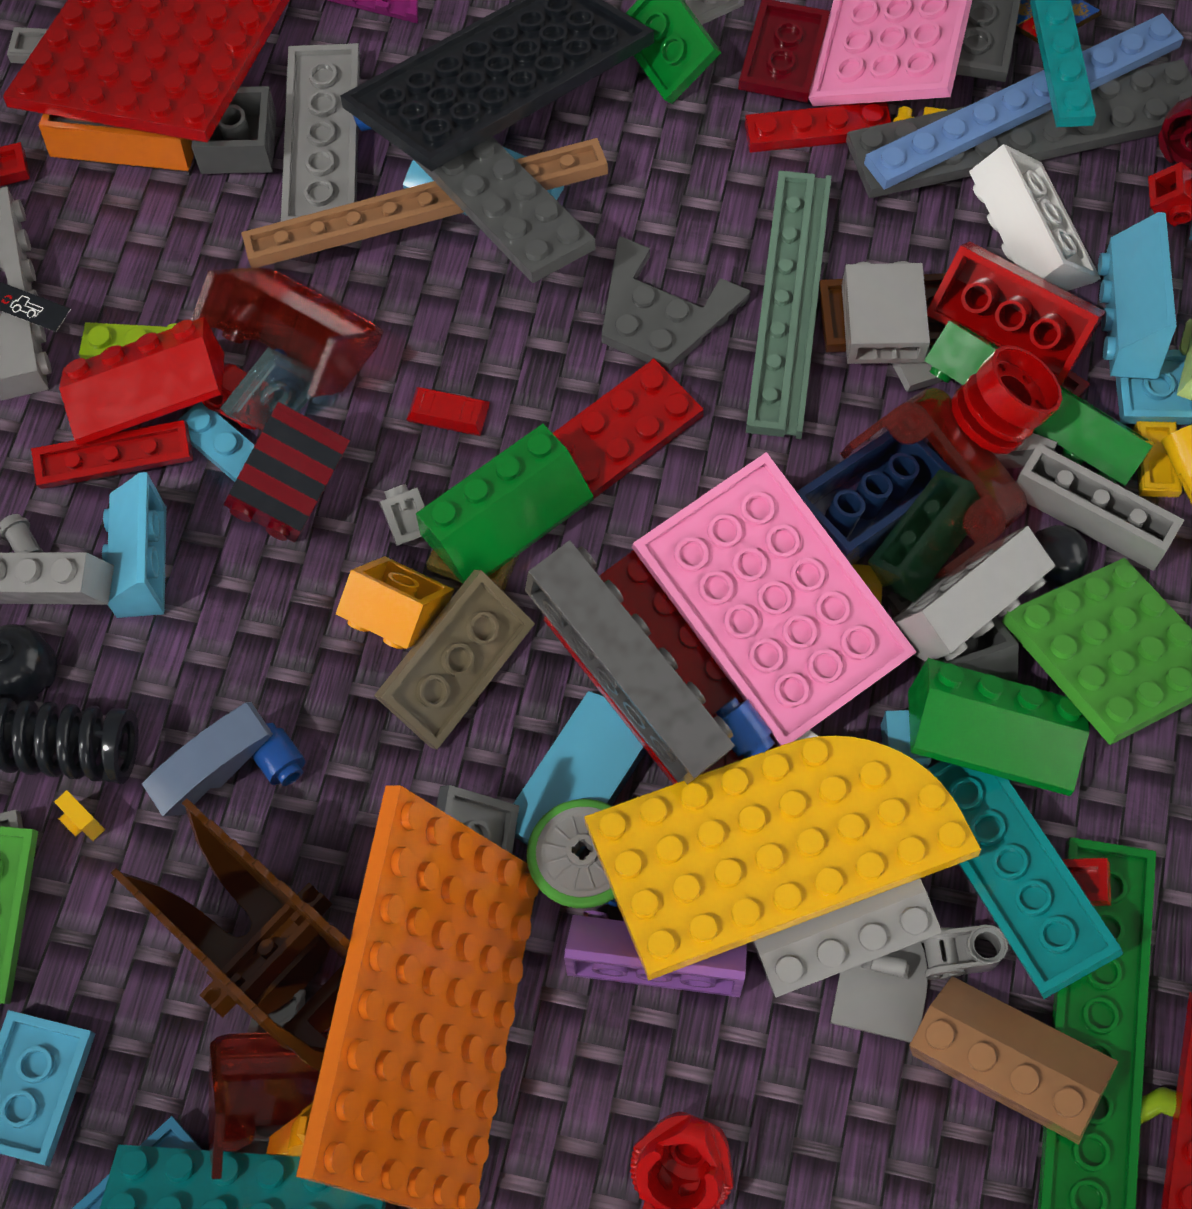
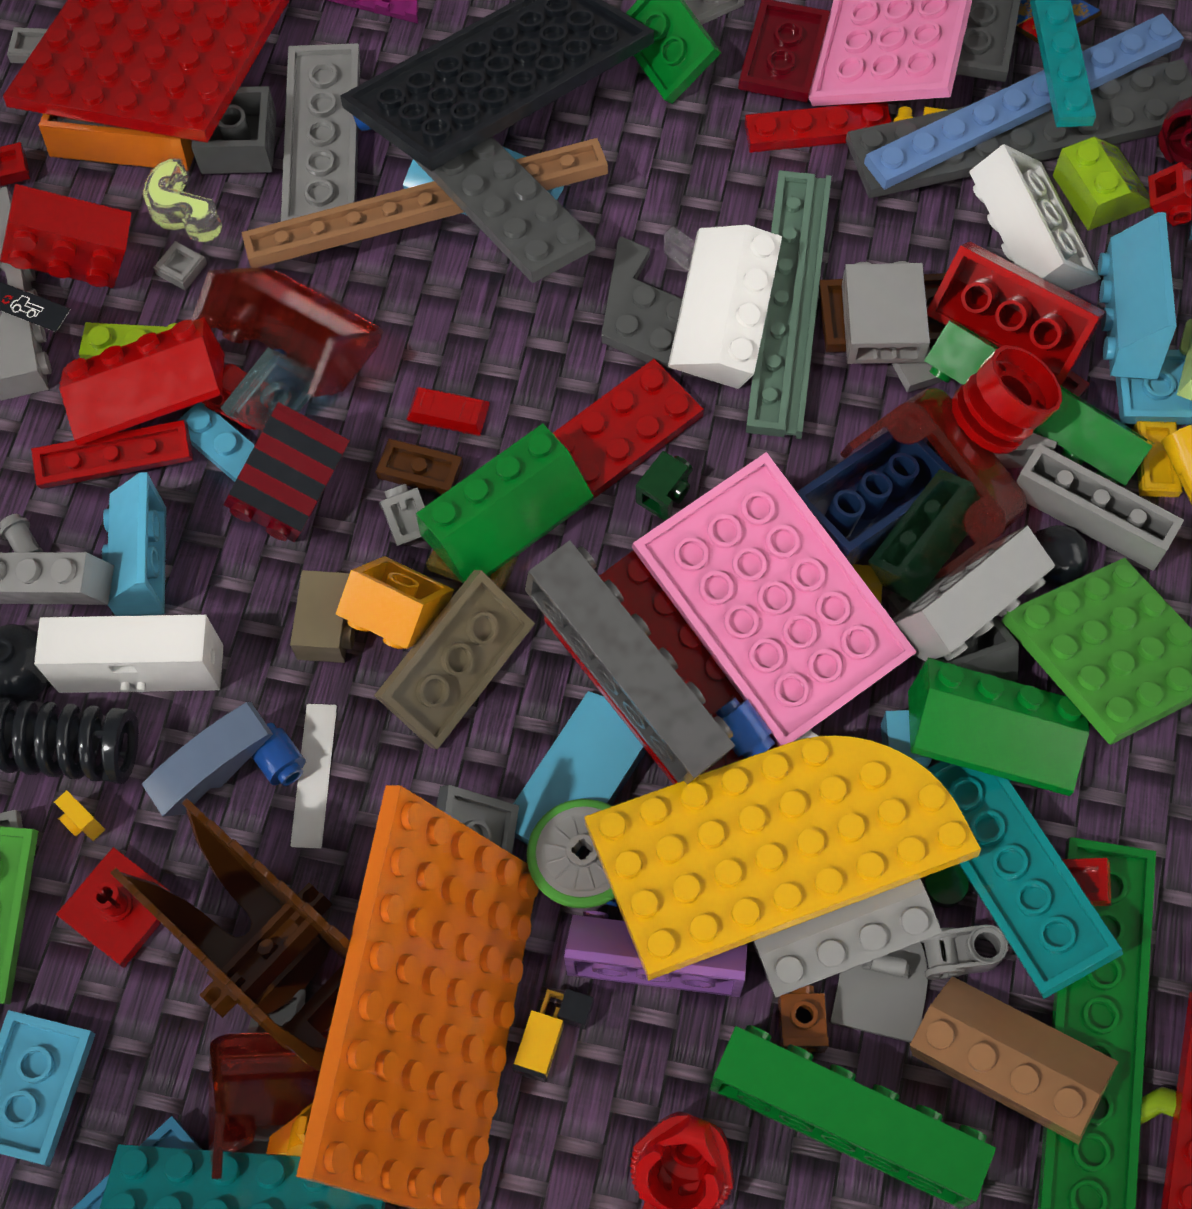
none -> red brick [0,184,132,288]
none -> white brick [34,615,224,693]
none -> red tile [56,847,170,968]
none -> clear animal [142,158,222,242]
none -> light grey tile [153,241,207,291]
none -> dark tan brick [290,570,355,663]
none -> white sticker [290,704,337,848]
none -> reddish brown plate [376,438,463,495]
none -> piece [512,989,594,1083]
none -> dark green brick [636,451,693,521]
none -> clear tile [664,227,695,272]
none -> white slope [668,225,782,389]
none -> green brick [710,1025,996,1209]
none -> dark orange brick [778,985,829,1053]
none -> dark green tile [923,865,969,908]
none -> lime slope [1052,136,1150,231]

